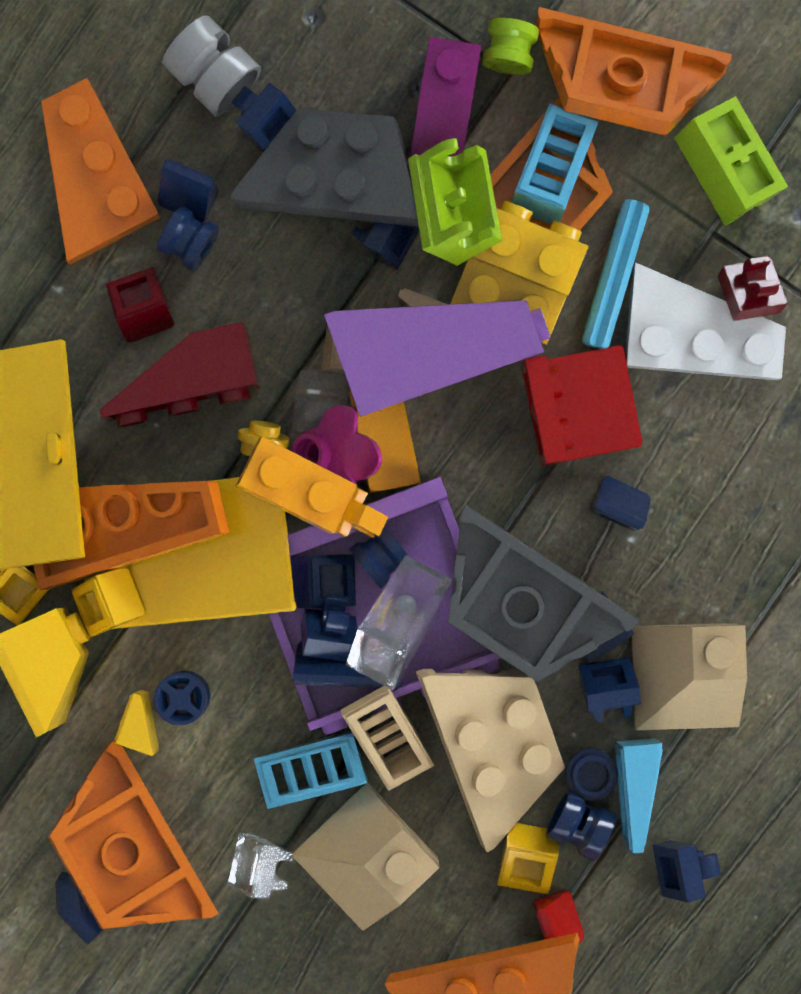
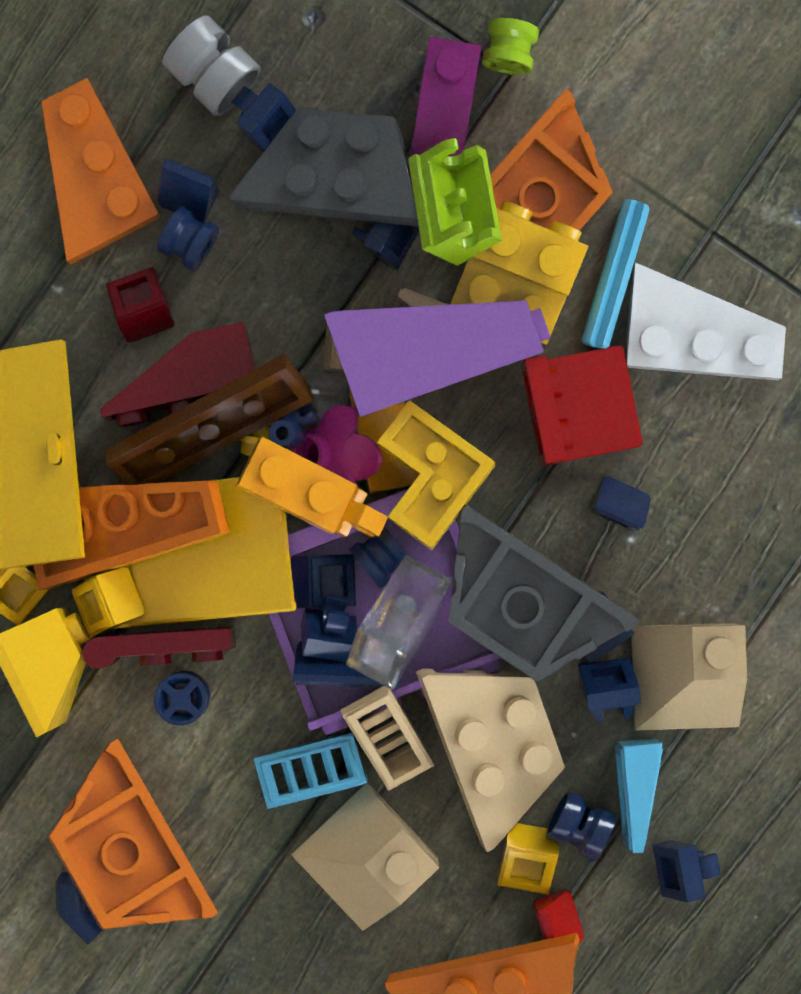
yellow slope [114,689,159,756] -> none
clear tile [228,832,294,900] -> none
medium azure slope [511,103,599,224] -> none
orange wing [535,7,732,136] -> none
dark blue plate [565,748,618,801] -> none
lime hinge [674,96,788,226] -> none
dark red tile [717,256,788,321] -> none
none -> dark red plate [82,626,236,669]
none -> reddish brown plate [105,354,314,485]
none -> dark blue arm [268,402,317,449]
none -> yellow plate [377,400,495,551]

